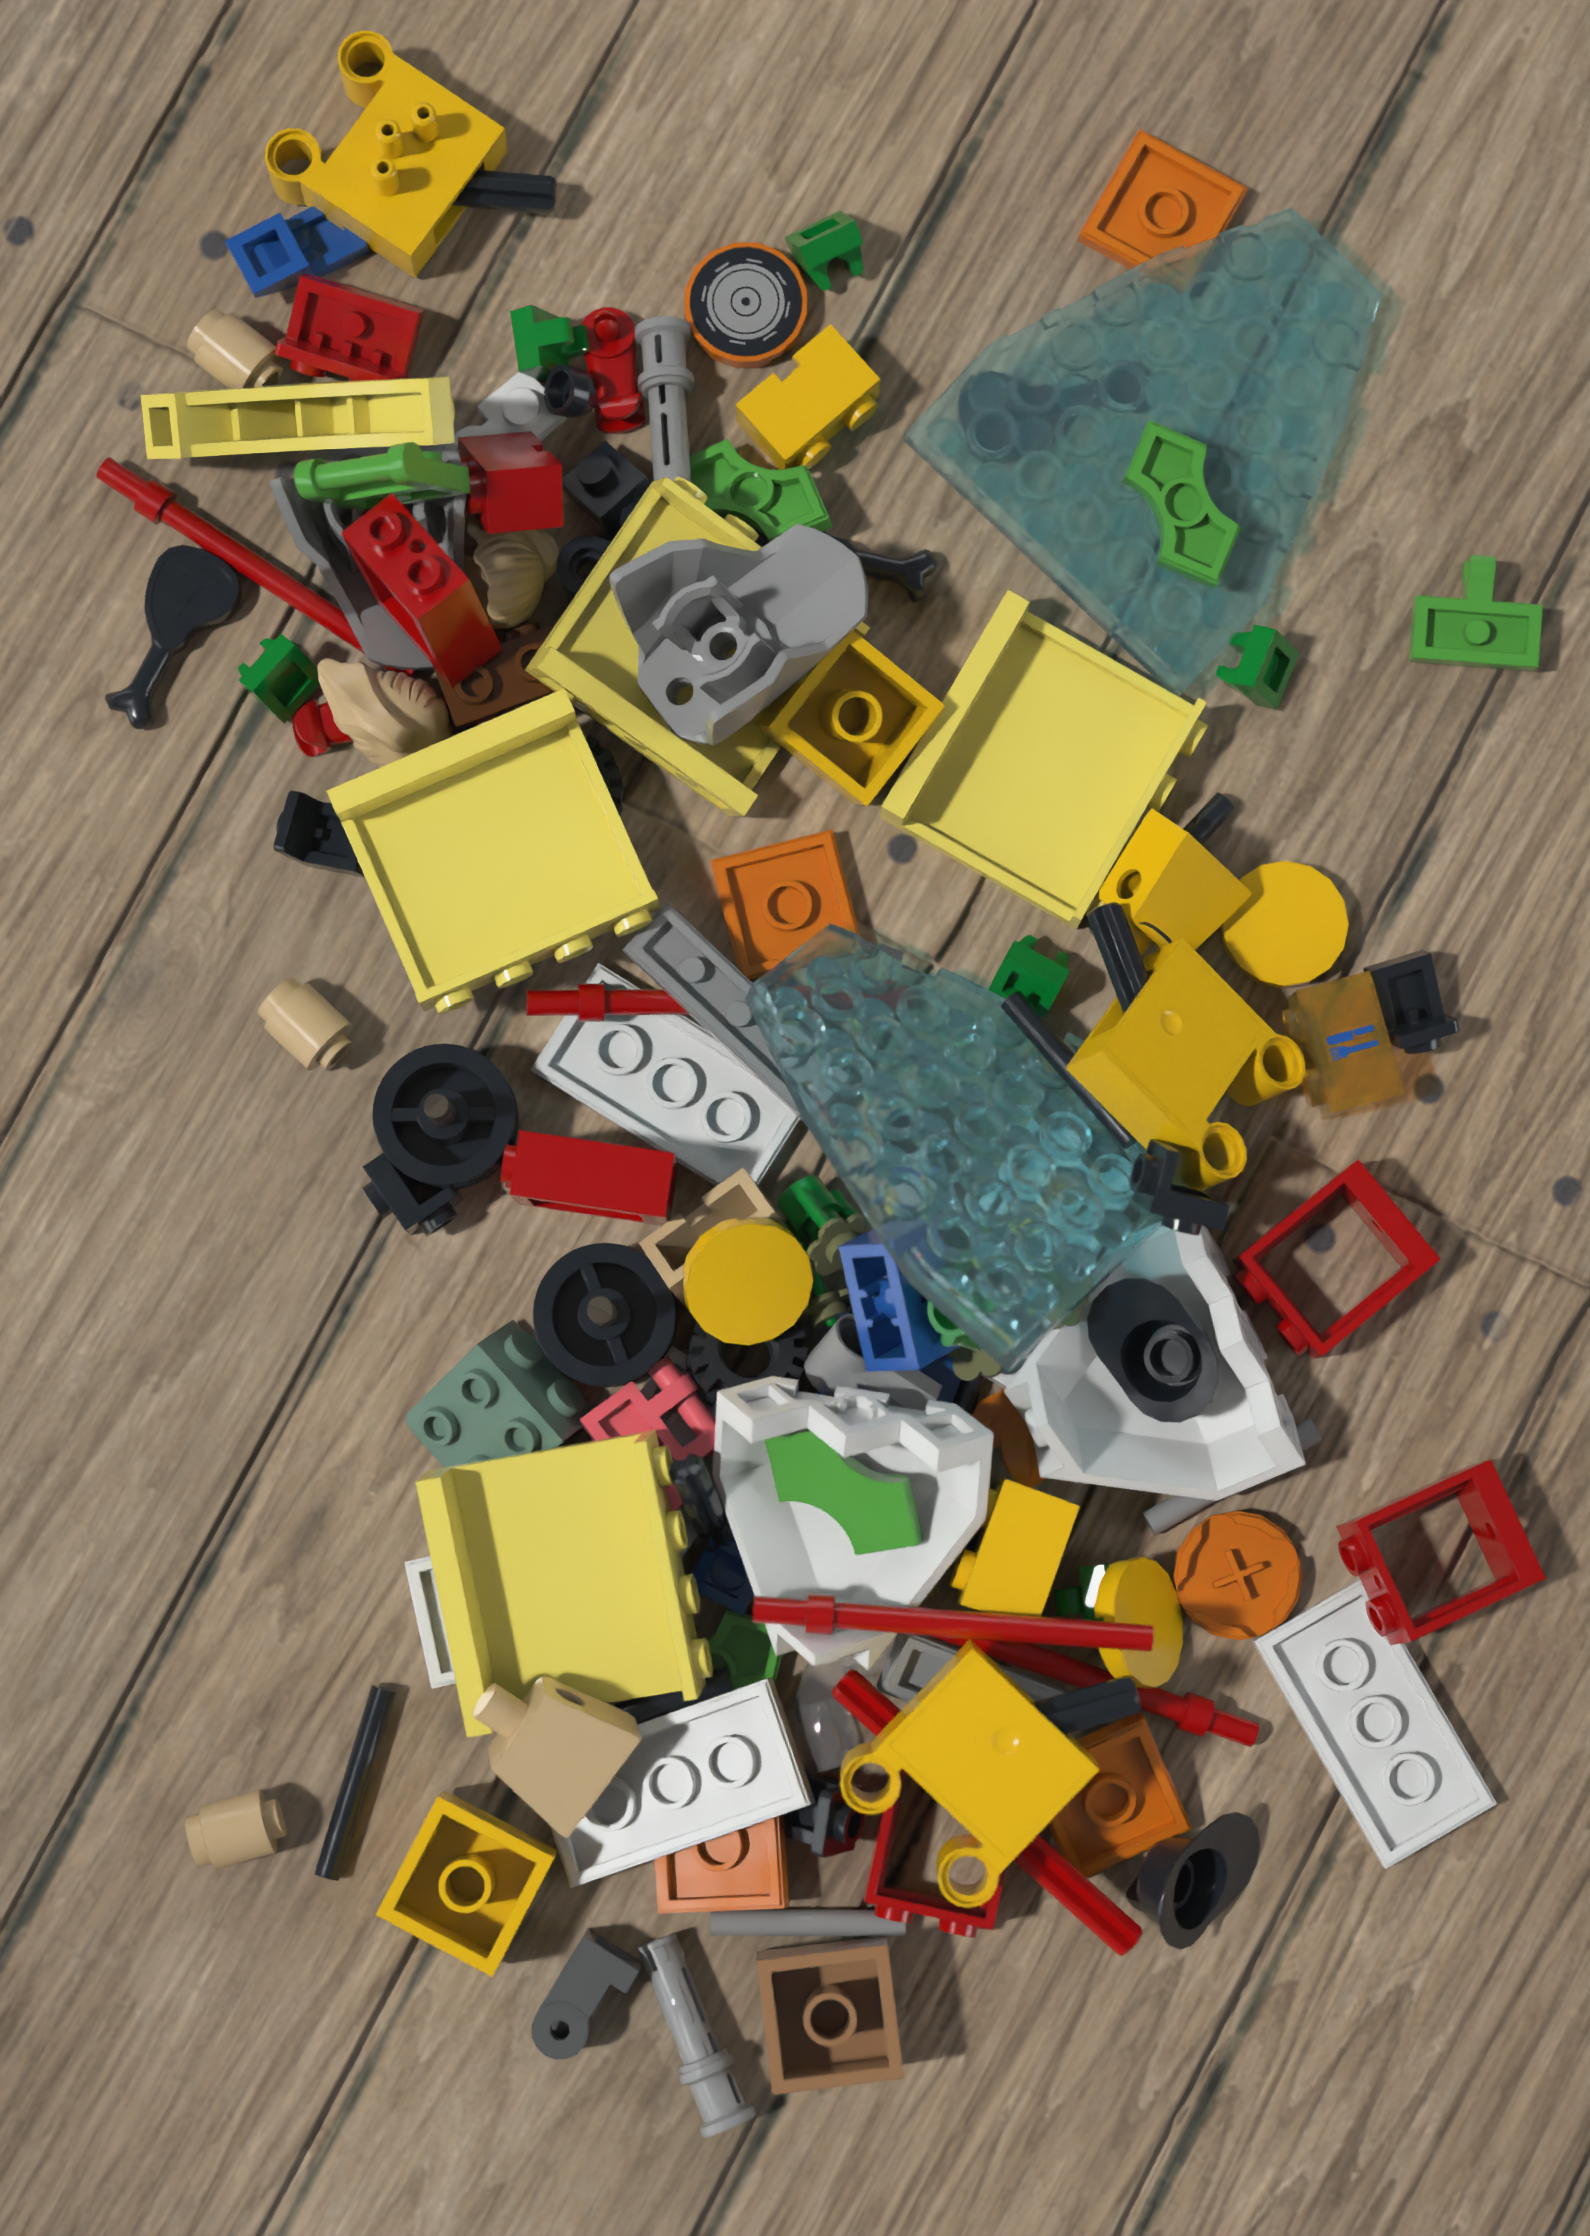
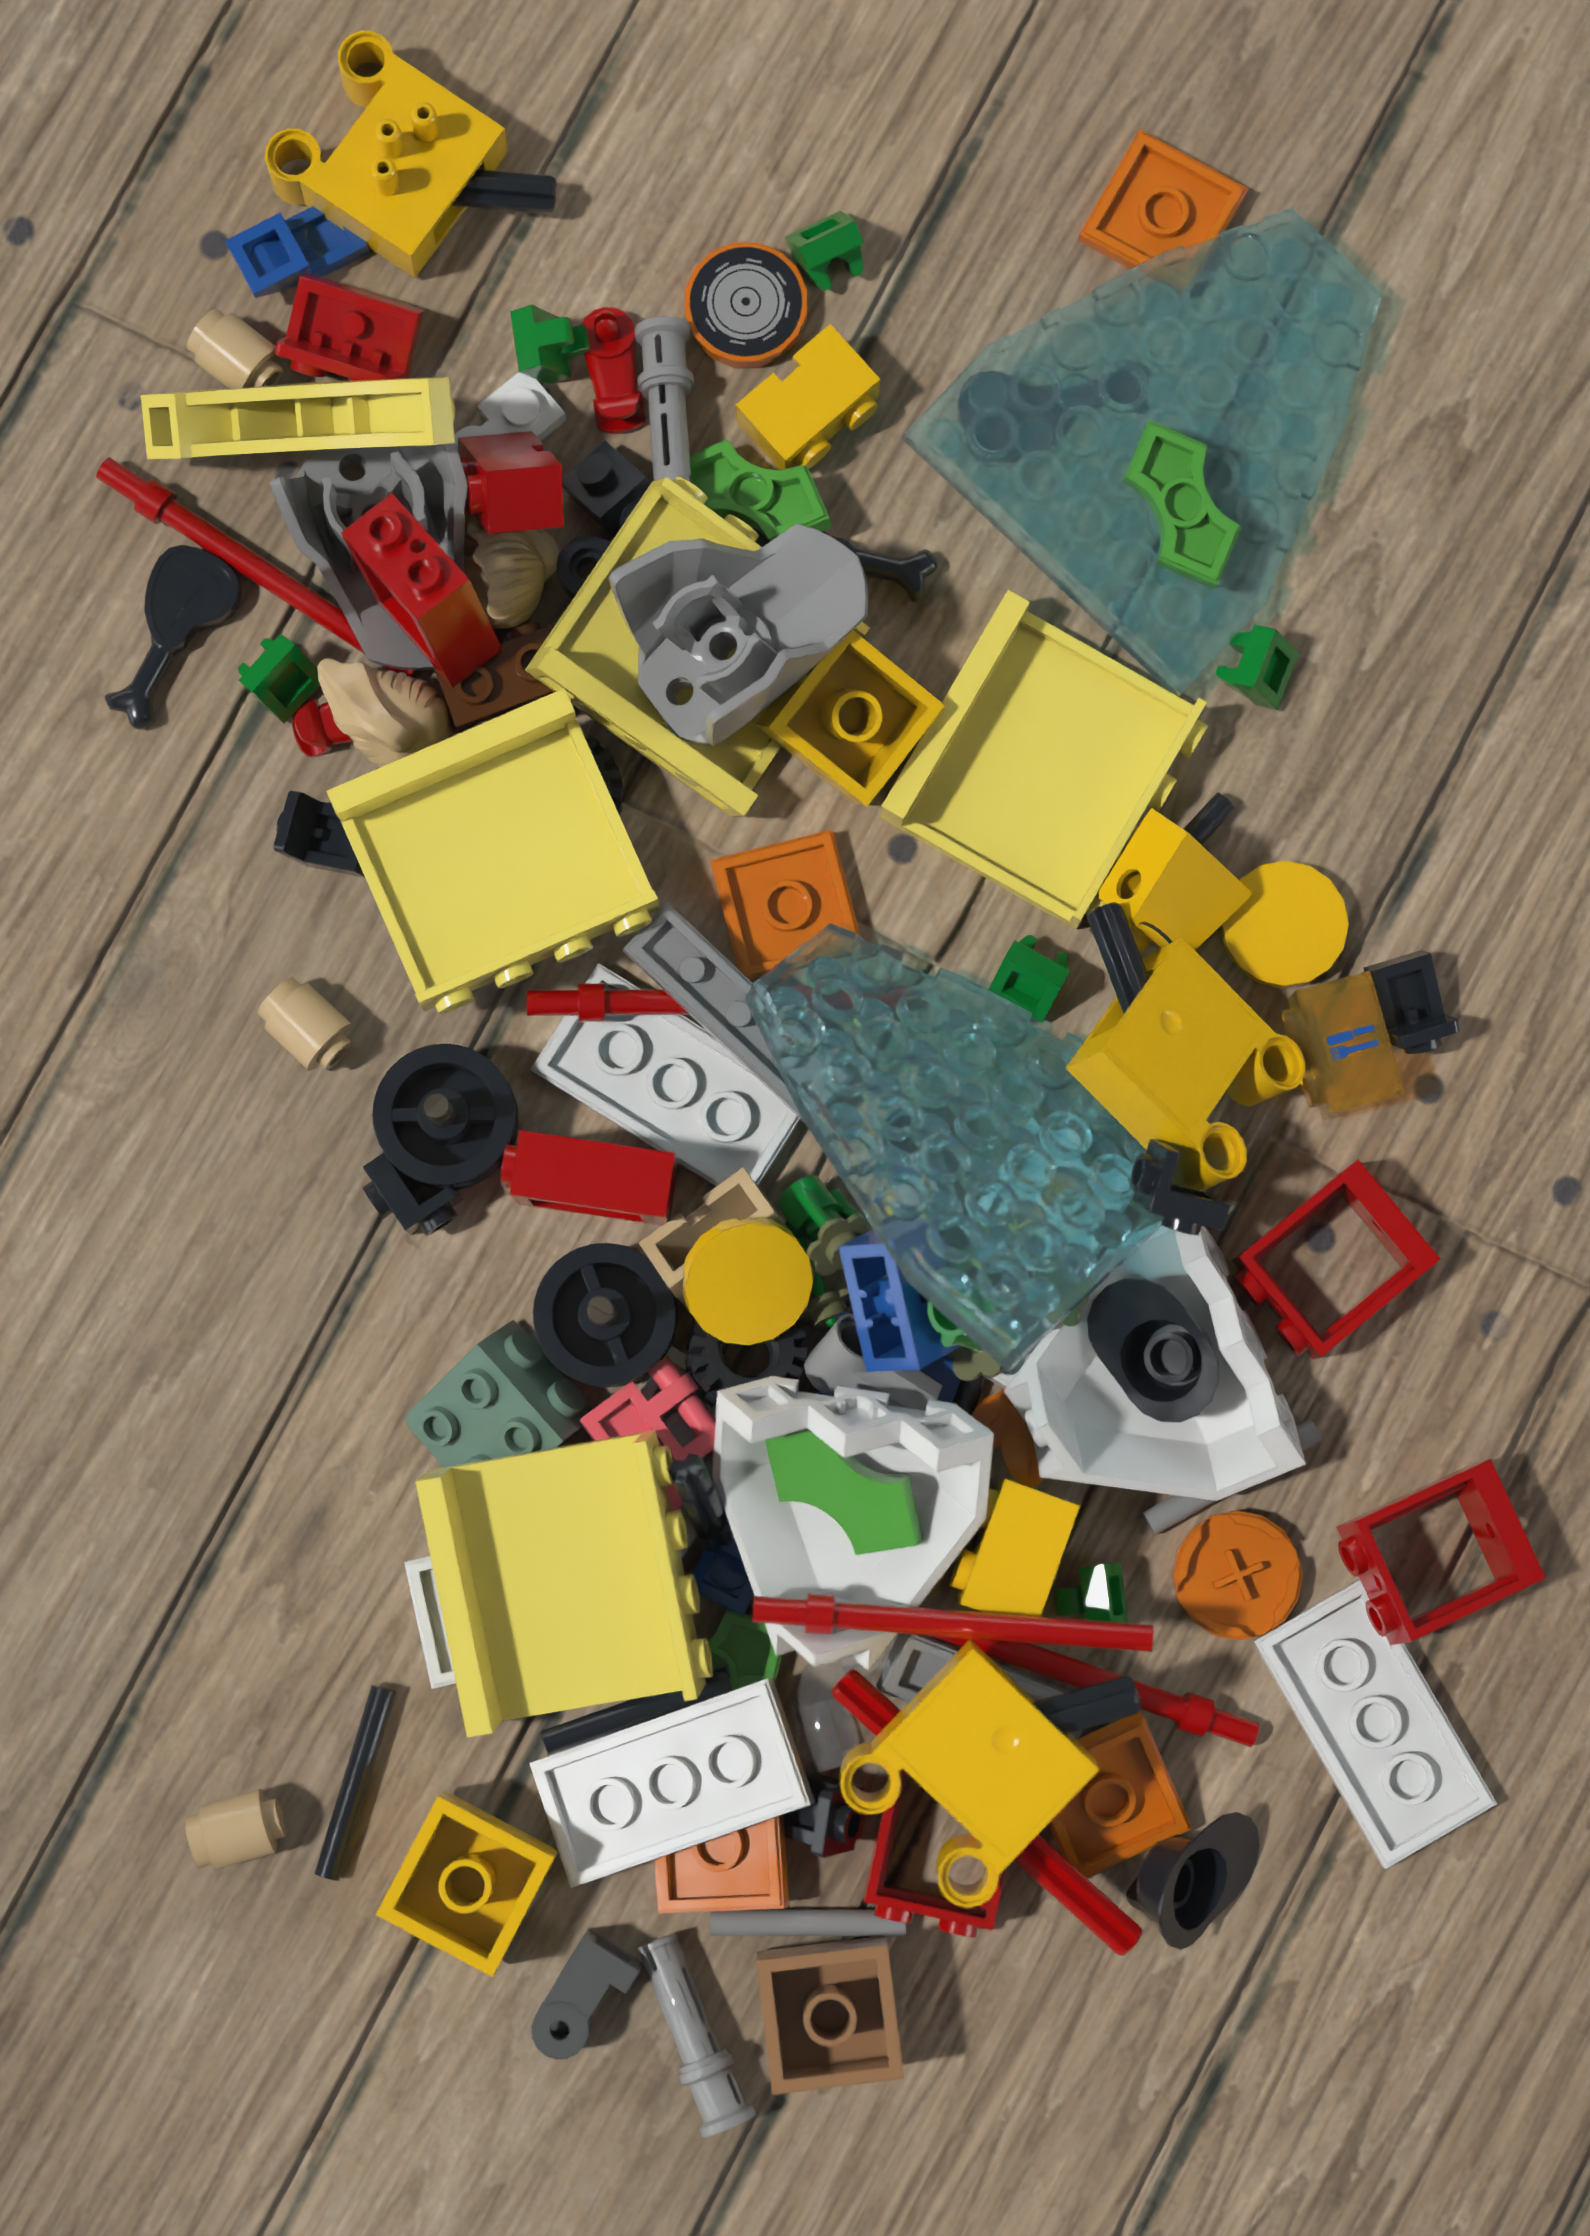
bright green plate [294,442,470,511] -> none
tan torso [473,1677,641,1839] -> none
black hinge [544,364,598,418] -> none
black bar [1001,991,1137,1149] -> none
yellow tile [1094,1557,1183,1688] -> none
bright green plate [1408,555,1543,671] -> none

